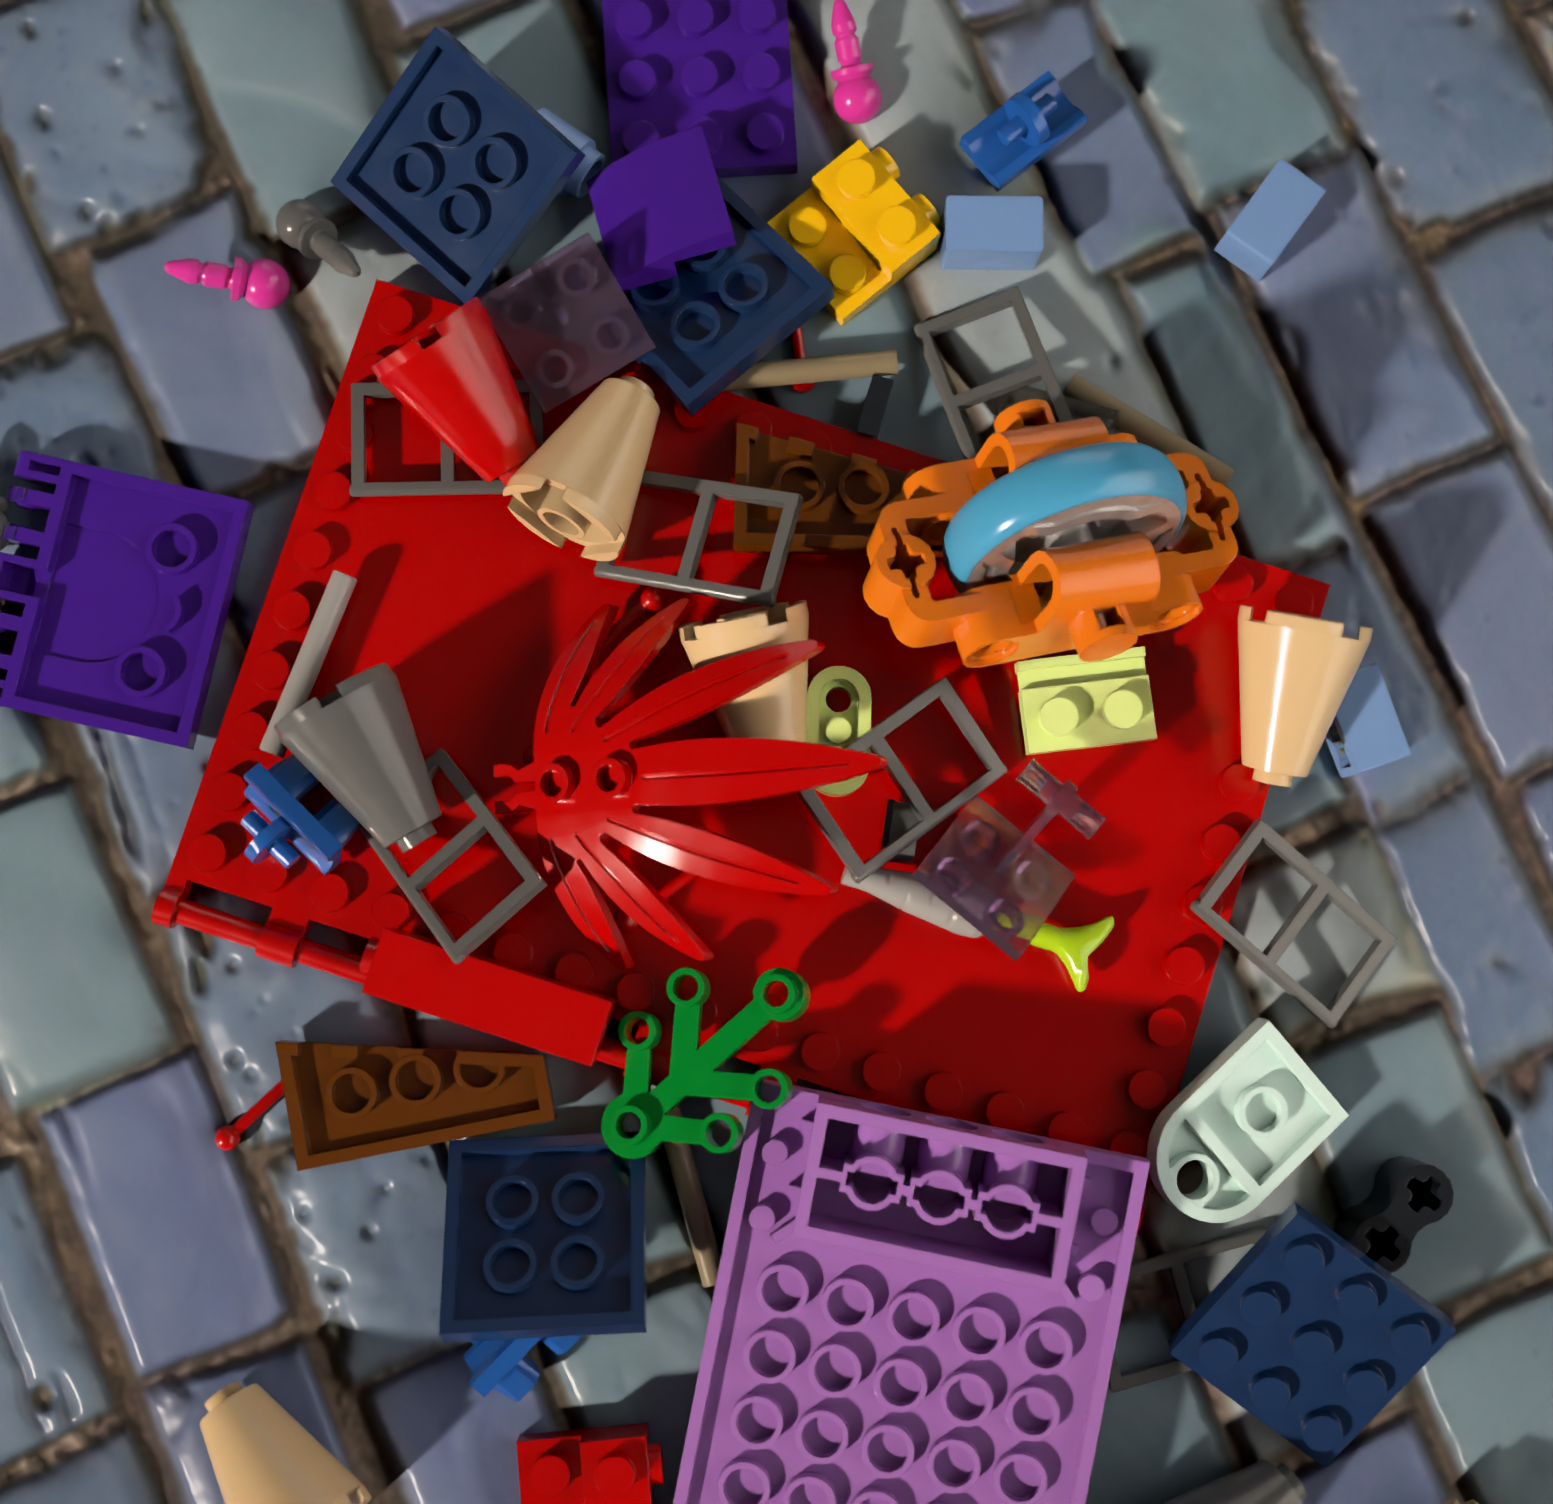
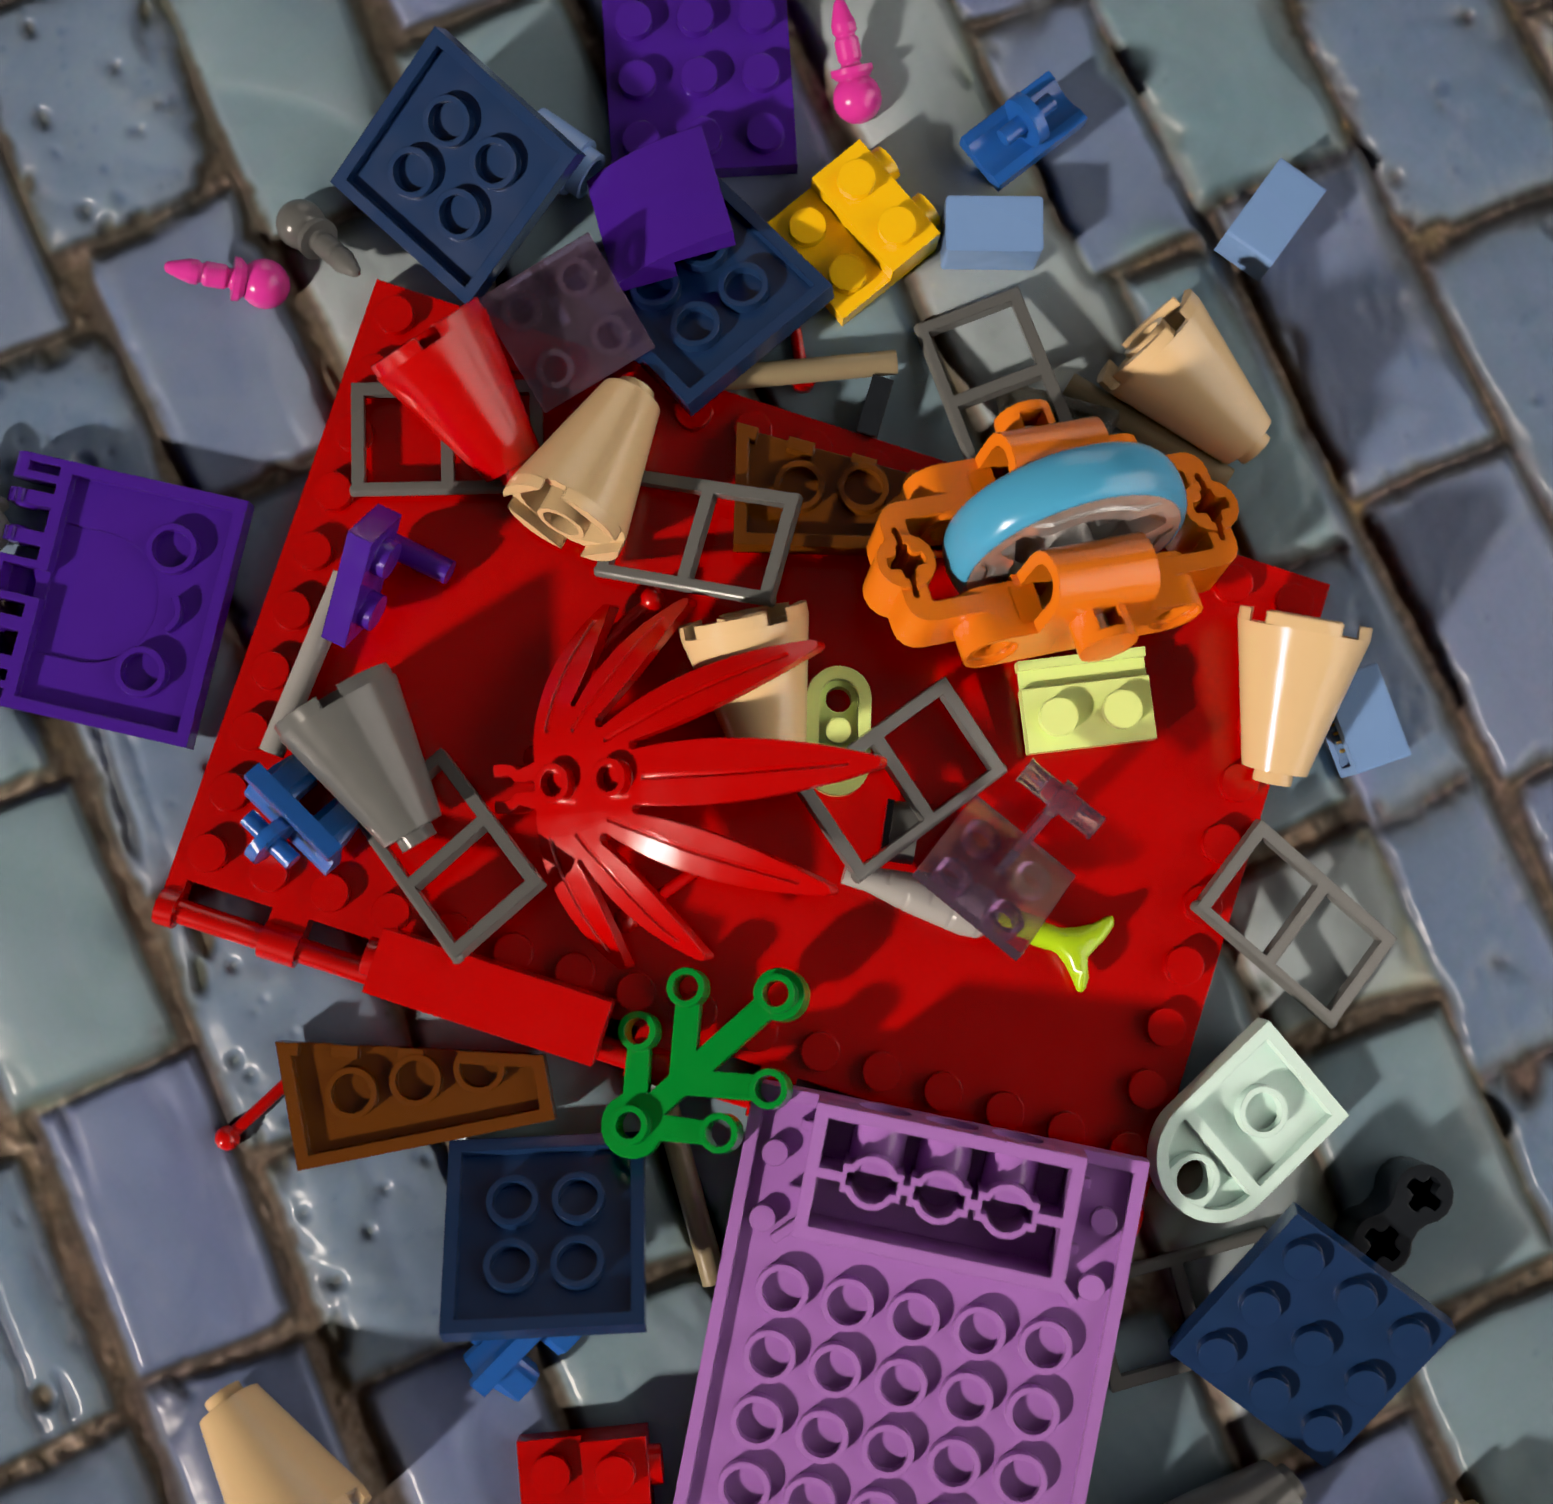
none -> dark purple plate [321,504,456,648]
none -> tan cone [1097,289,1271,465]

